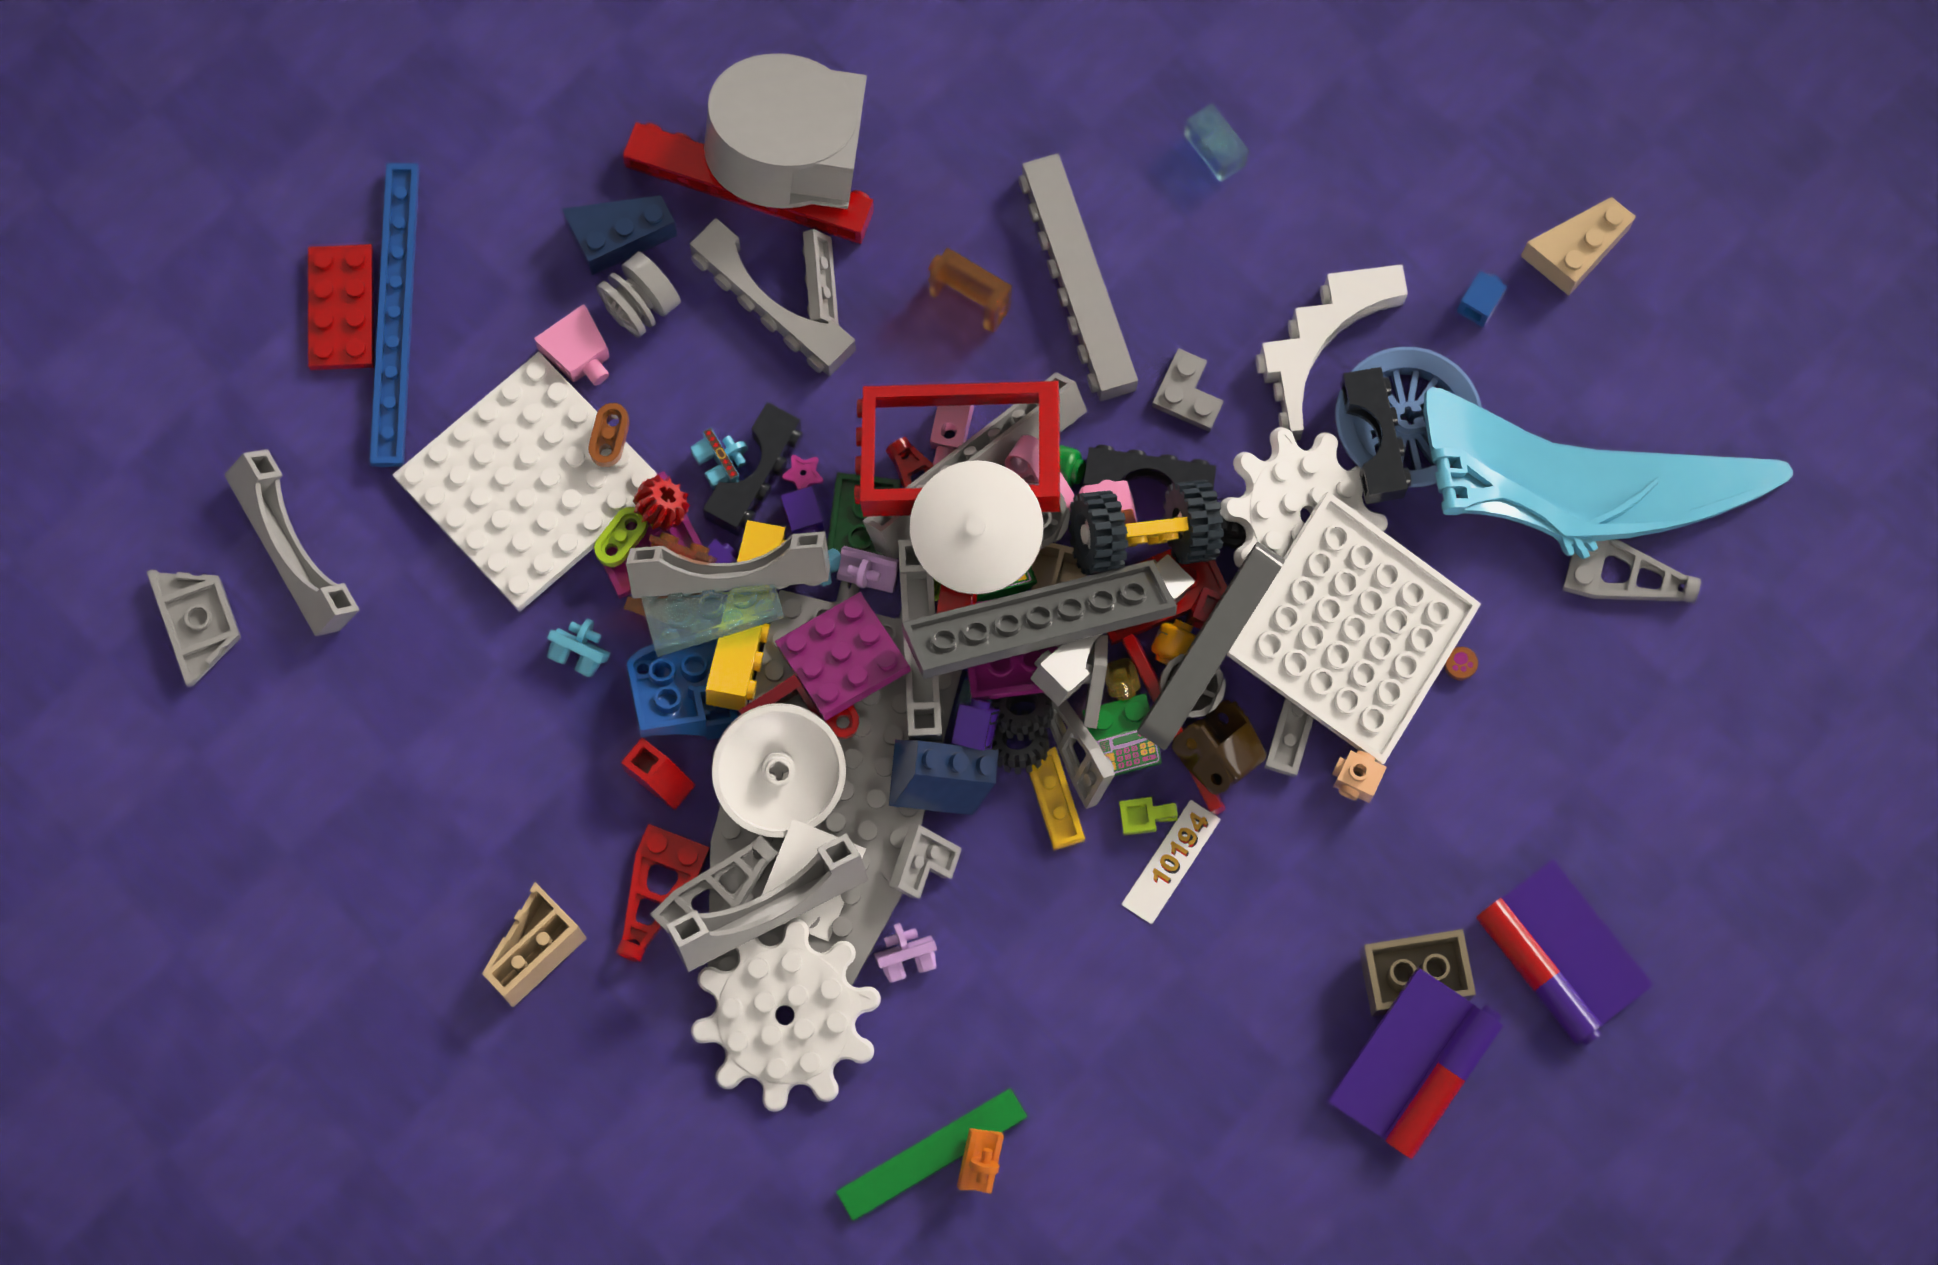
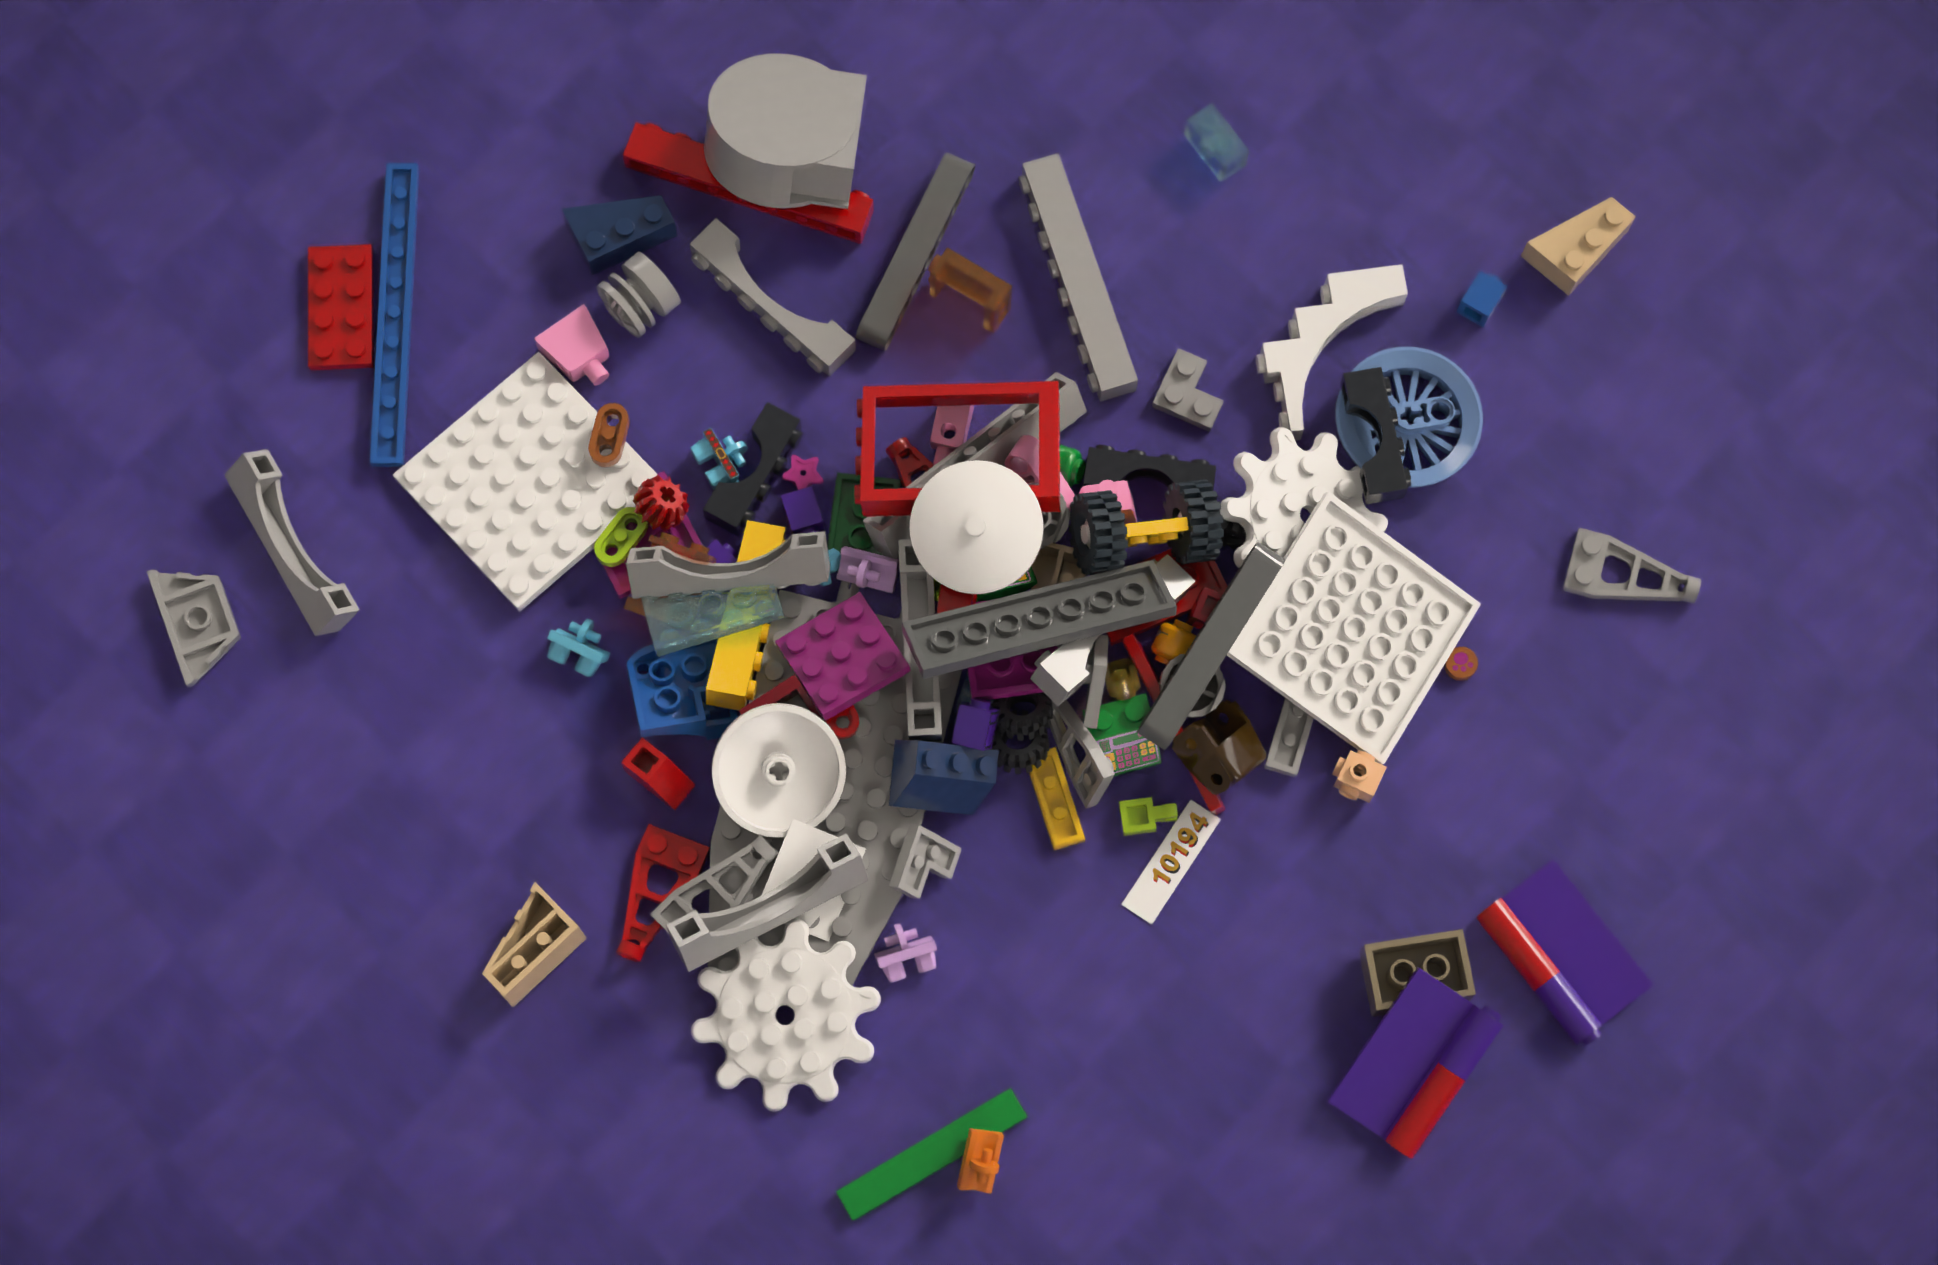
light grey plate [803,229,839,325] -> none
medium azure animal [1424,387,1793,559] -> none
none -> dark grey beam [856,152,976,351]

